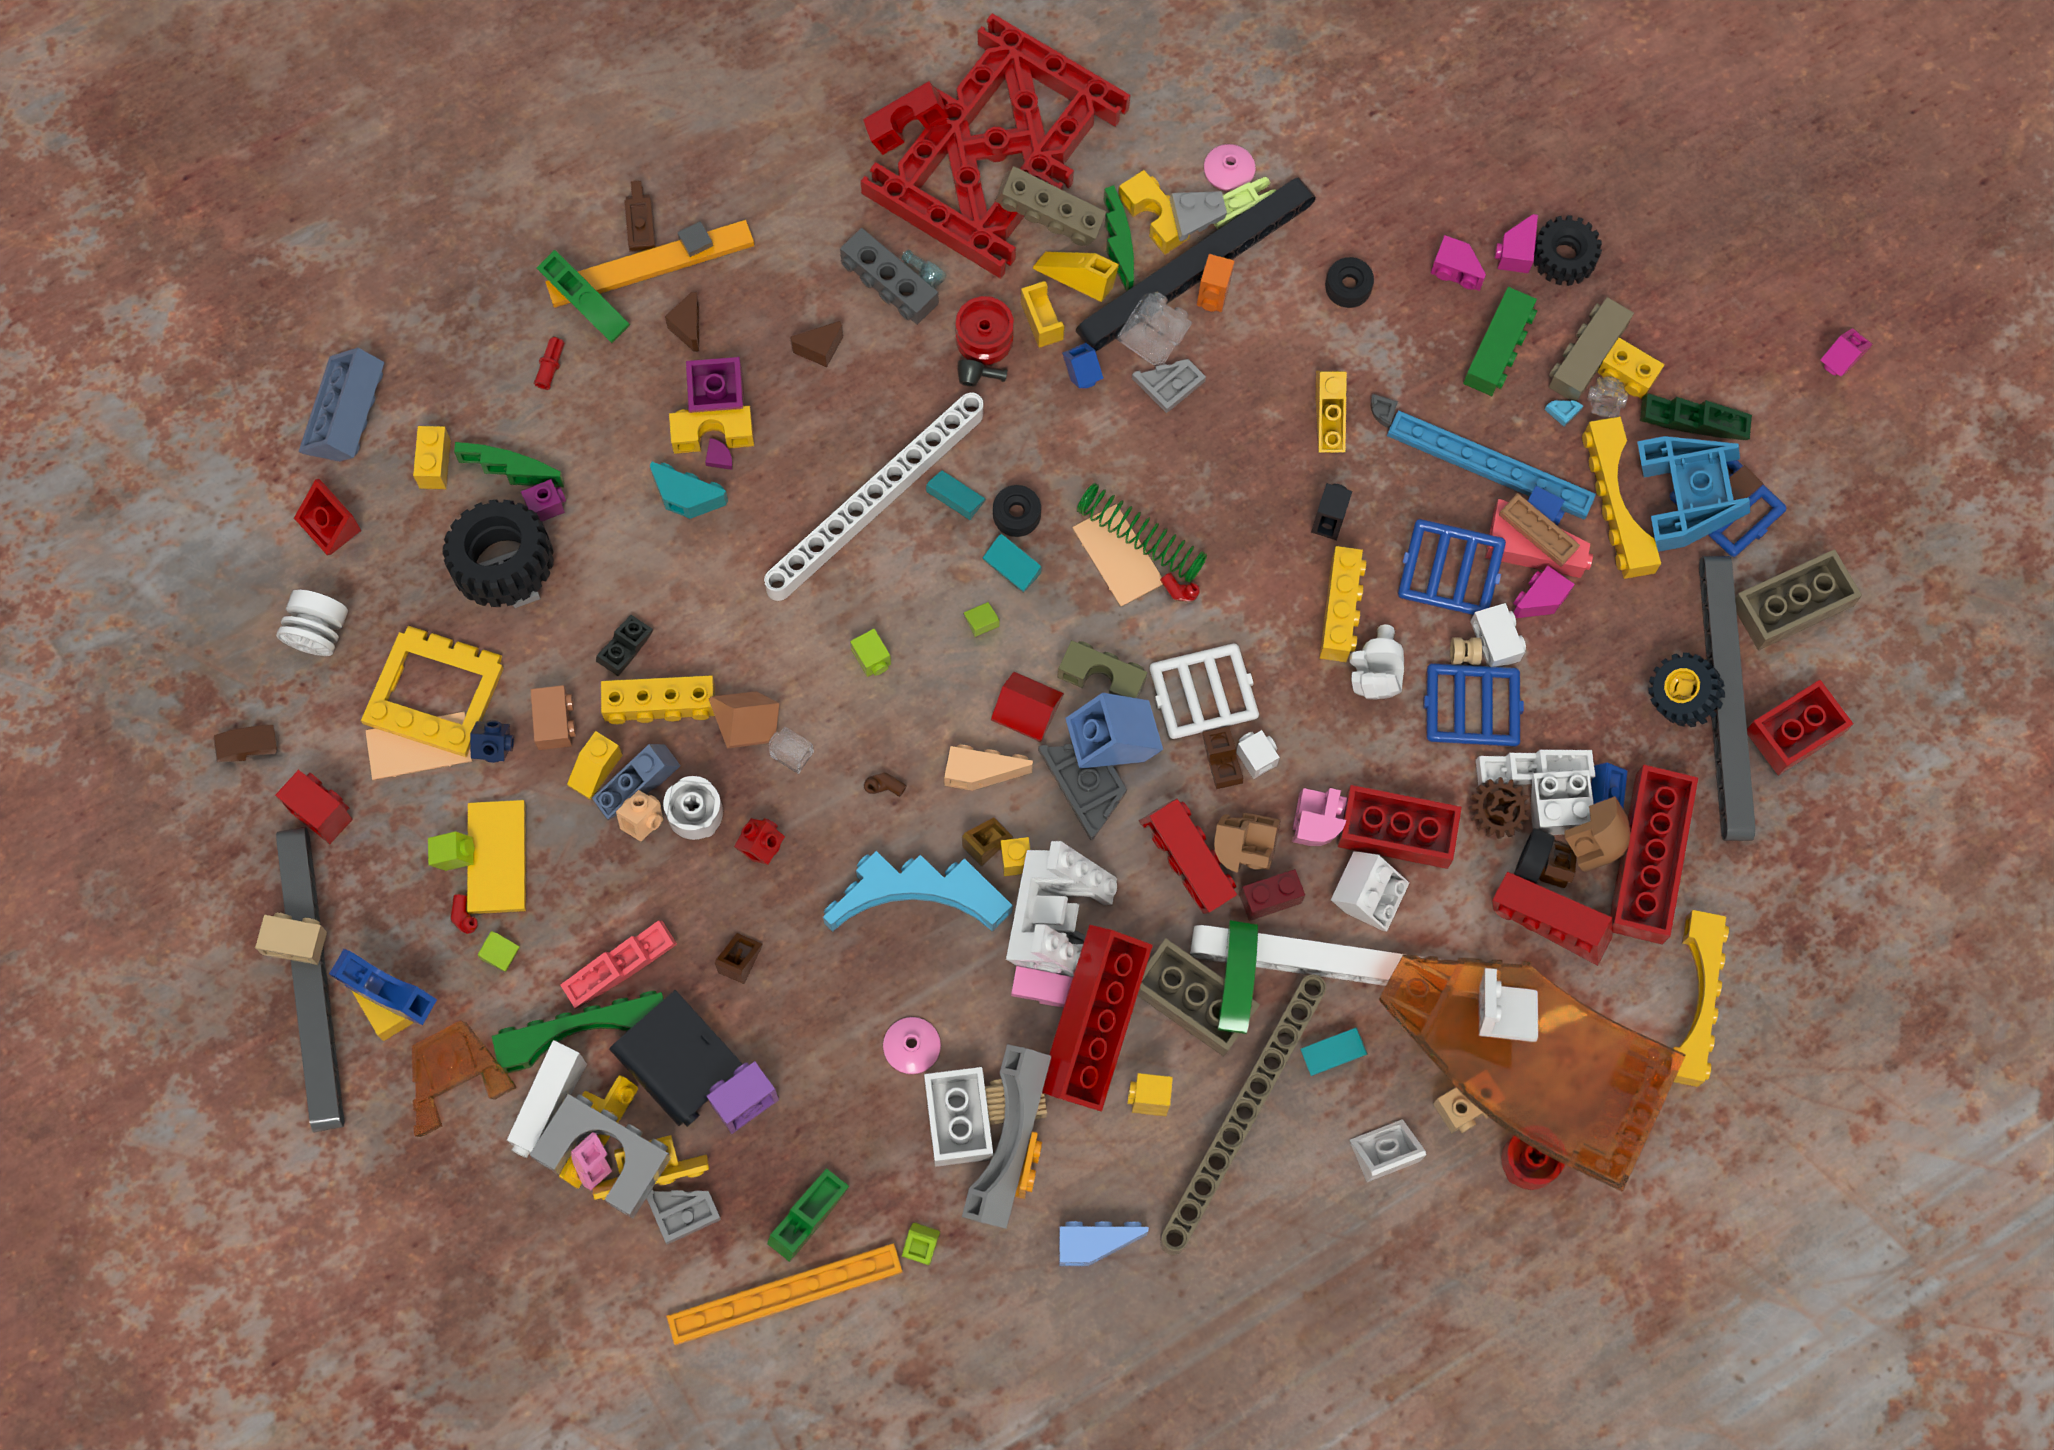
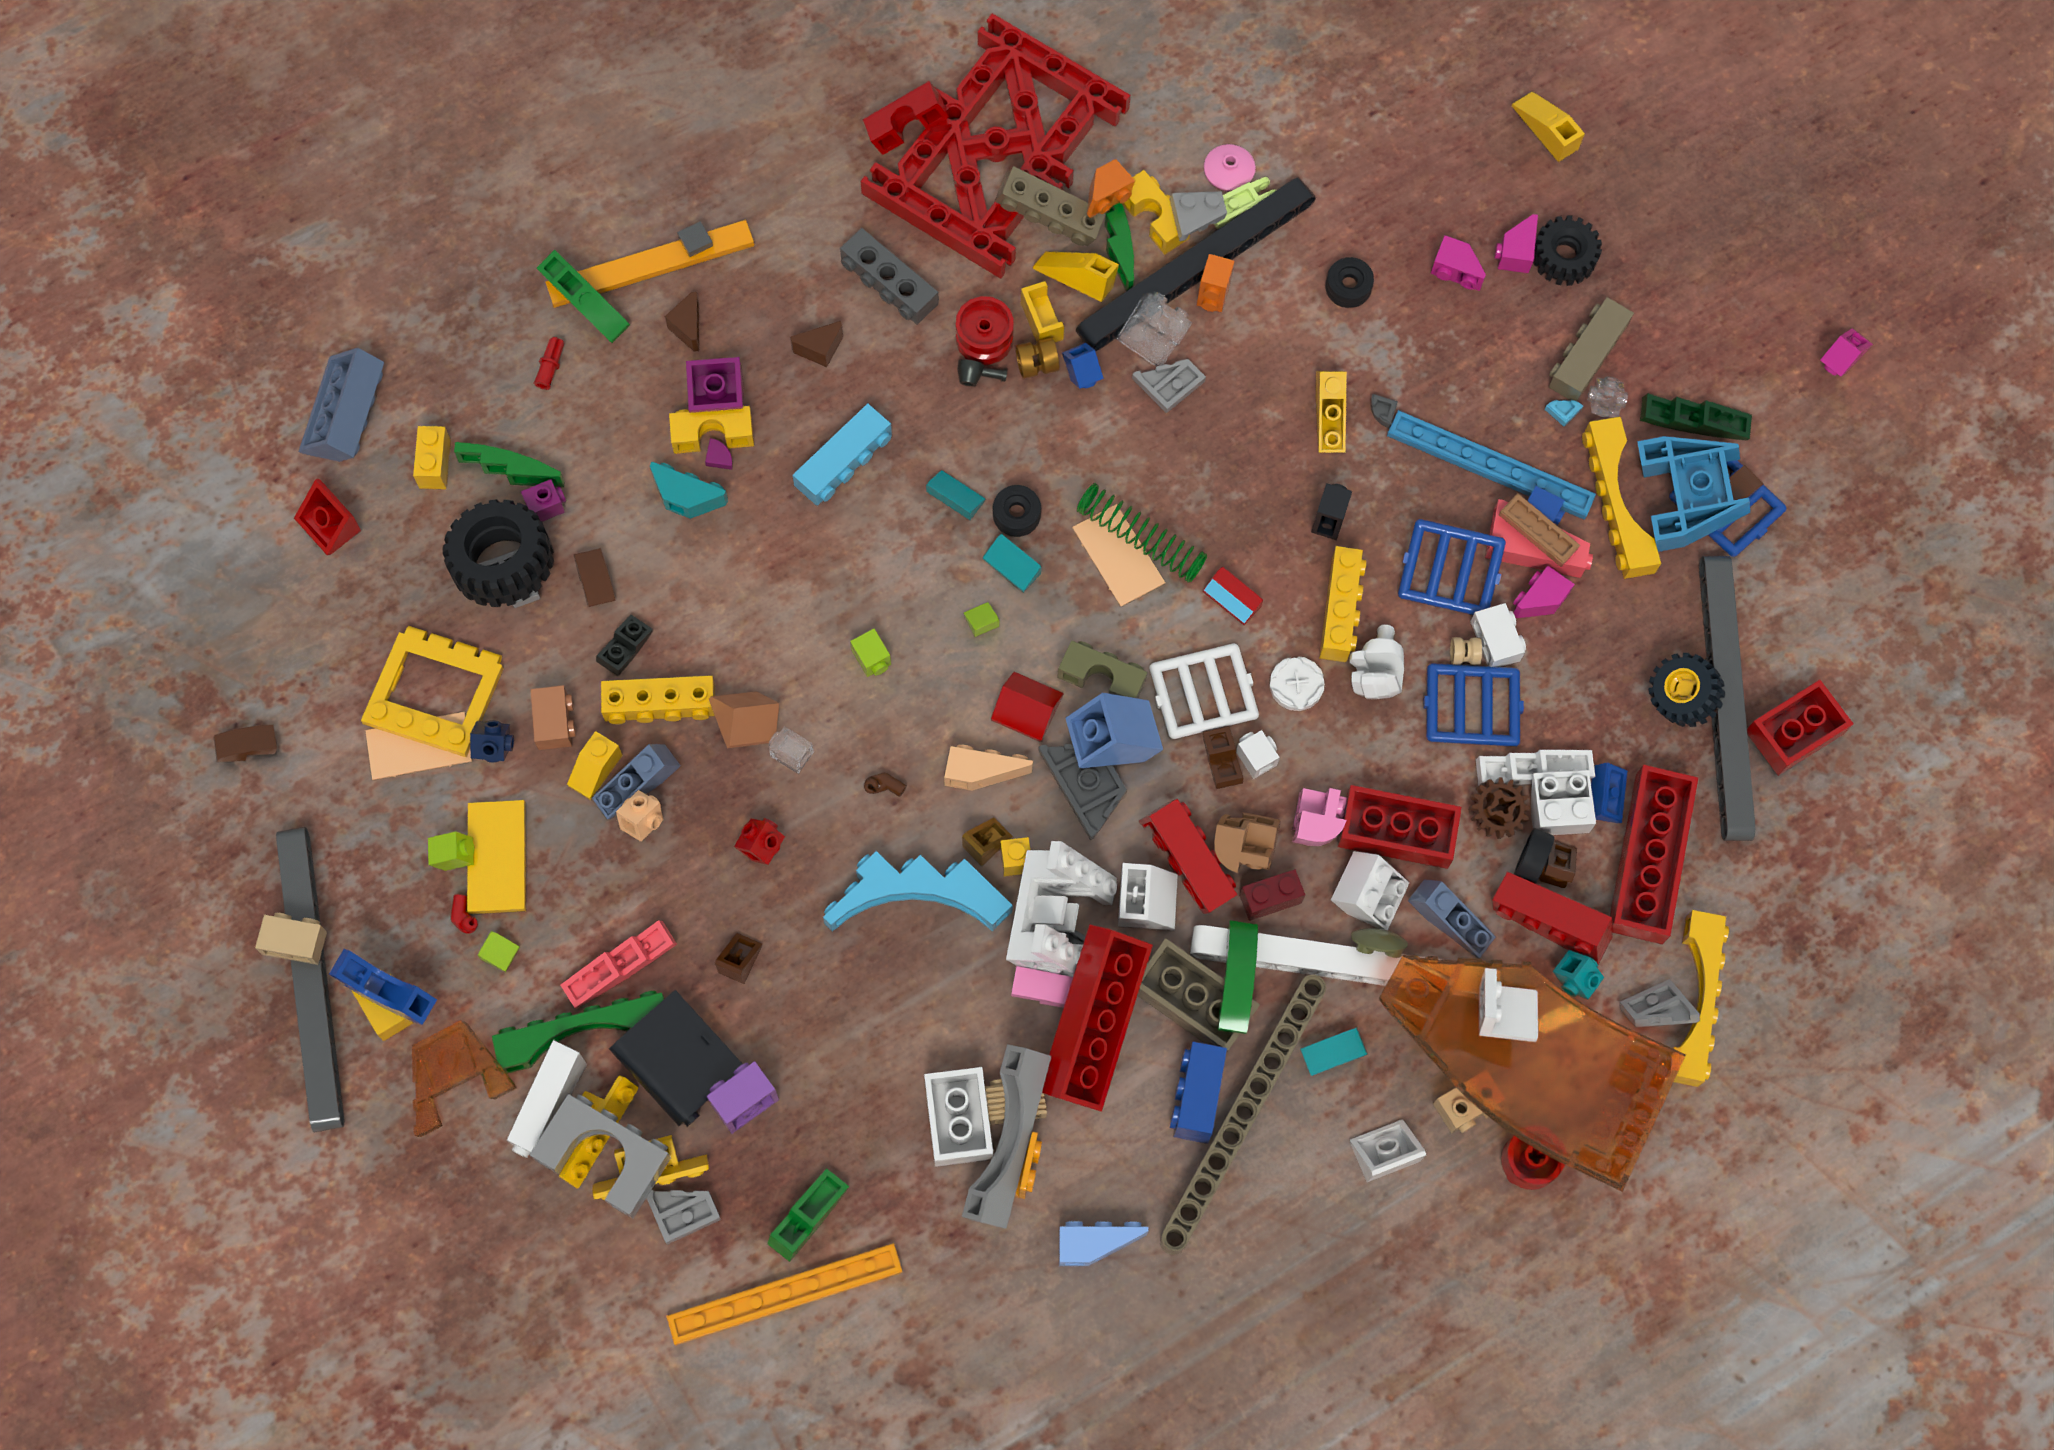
red brick [275,769,353,844] -> none
white wheel [276,589,348,656] -> none
bright pink slope [571,1132,612,1190] -> none
reddish brown hinge [624,180,656,252] -> none
white brick [663,776,723,840] -> none
white beam [764,392,983,601] -> none
bright pink dish [883,1017,941,1074] -> none
clear light blue bar [902,250,947,288] -> none
lime slope [902,1223,940,1265] -> none
yellow brick [1127,1073,1173,1116] -> none
red arm [1160,572,1200,602] -> none
green brick [1463,287,1538,396] -> none
medium nougat brick [1564,796,1631,872] -> none
yellow brick [1597,338,1665,399] -> none
dark tan brick [1735,549,1862,650] -> none
none -> reddish brown slope [573,548,616,607]
none -> medium azure brick [793,404,892,506]
none -> pearl gold wheel [1015,338,1060,379]
none -> orange slope [1087,159,1135,218]
none -> white slope [1118,863,1178,930]
none -> blue brick [1170,1042,1227,1144]
none -> slope [1203,567,1263,625]
none -> white tile [1269,657,1325,711]
none -> olive dish [1351,928,1408,958]
none -> sand blue slope [1408,879,1496,958]
none -> yellow slope [1512,92,1585,162]
none -> teal brick [1553,950,1604,999]
none -> light grey wing [1620,979,1700,1027]

